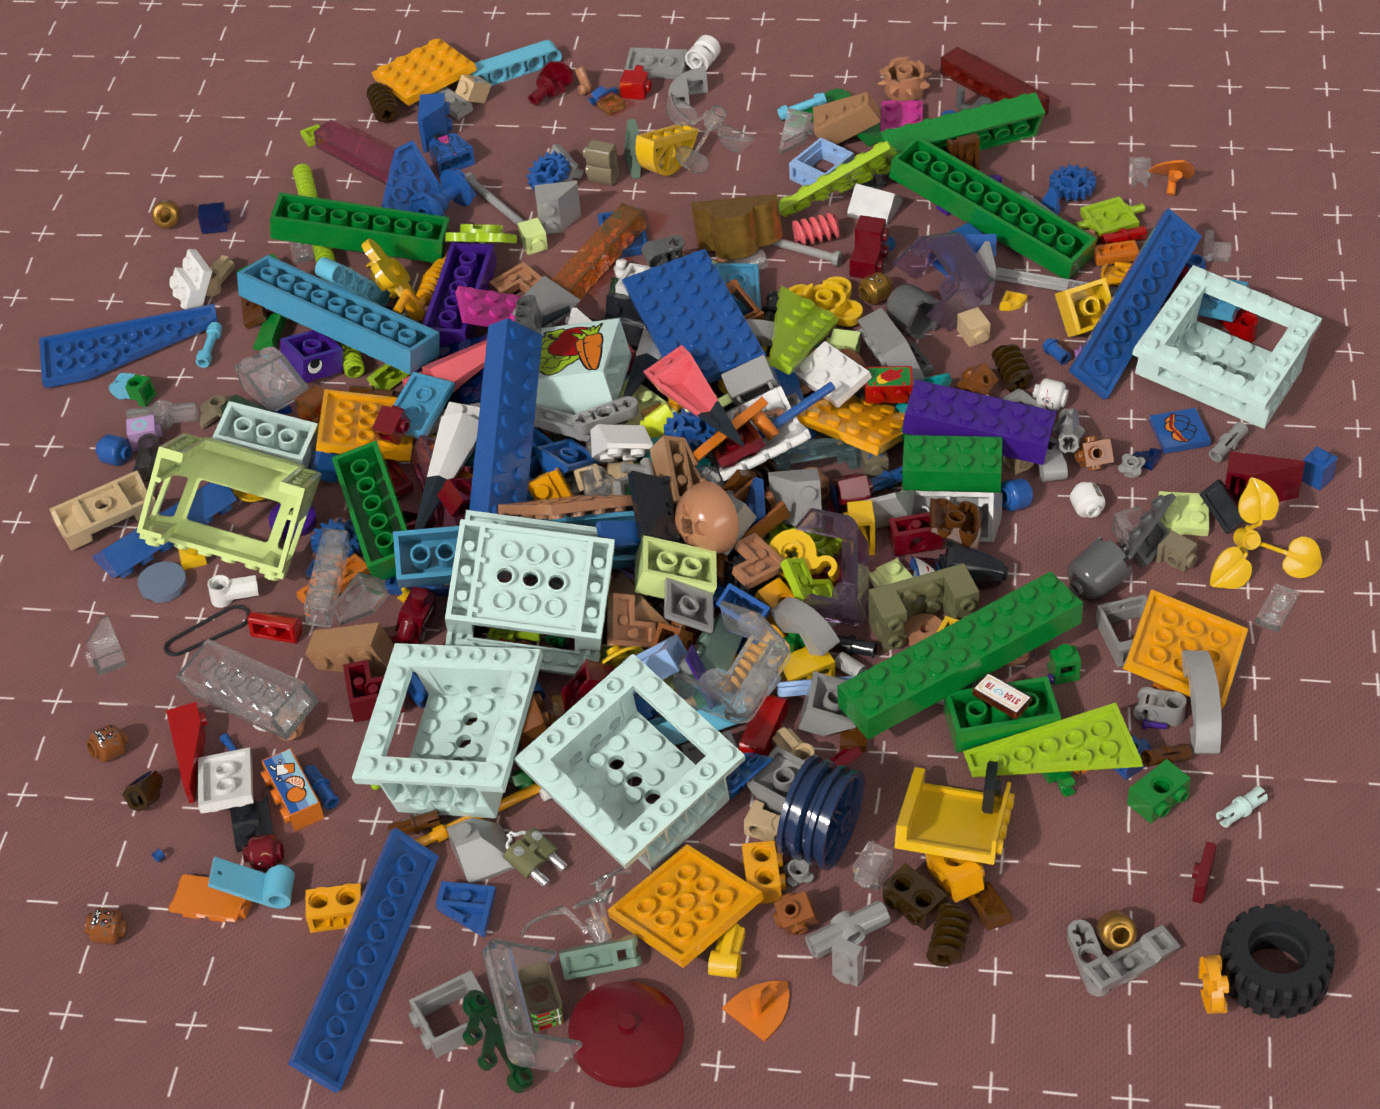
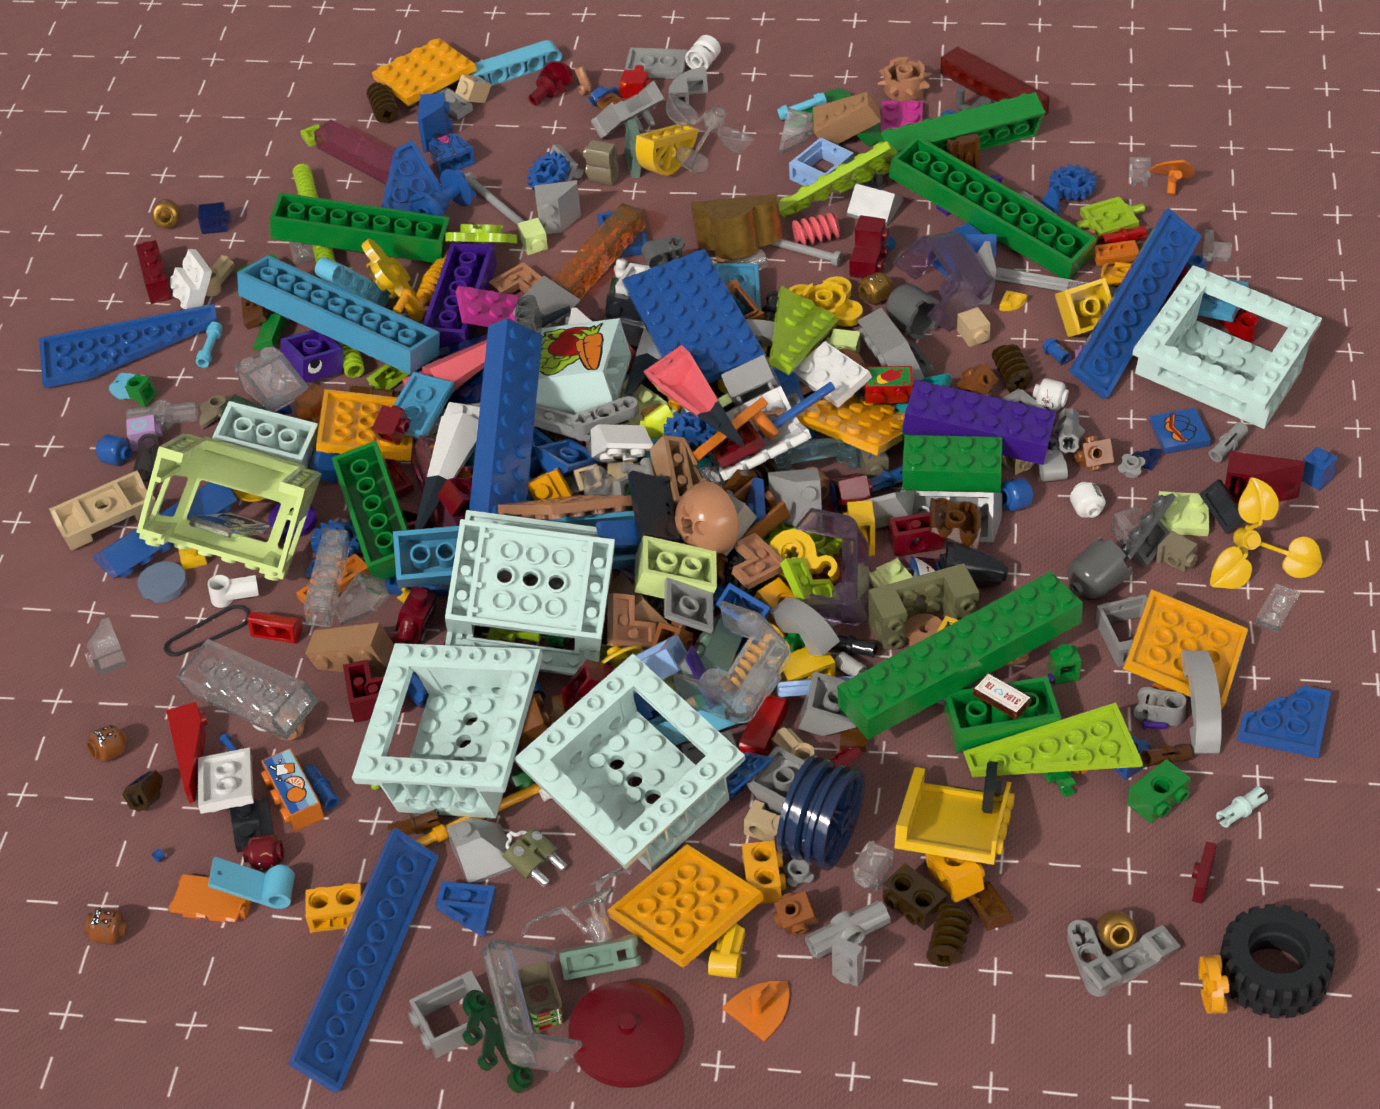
none -> dark red brick [135,240,172,304]
none -> tile [189,512,270,538]
none -> light grey piece [591,81,664,139]
none -> blue plate [1237,686,1331,758]

